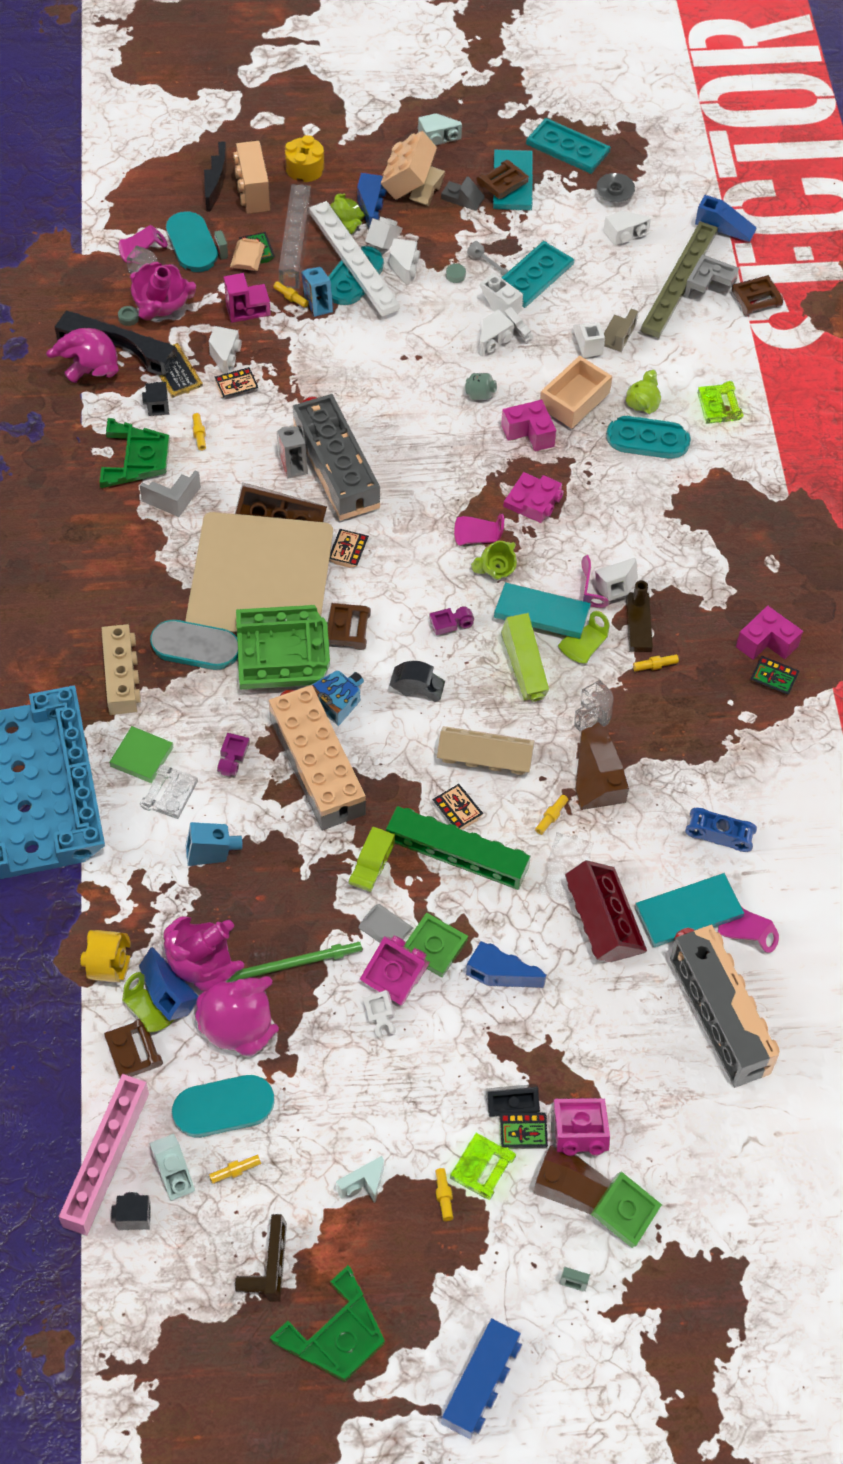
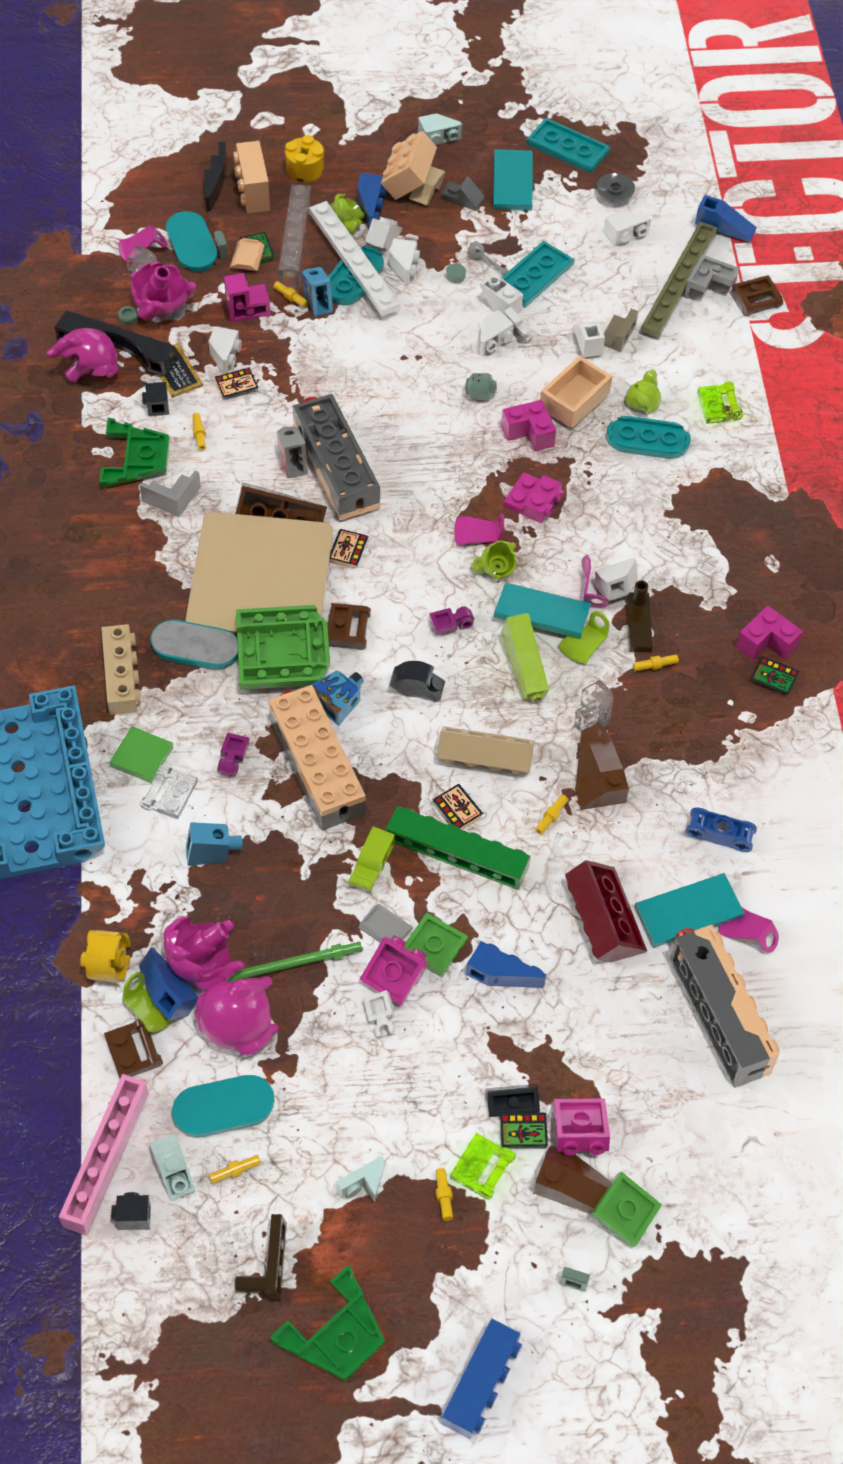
reddish brown plate [476,160,529,200] -> none

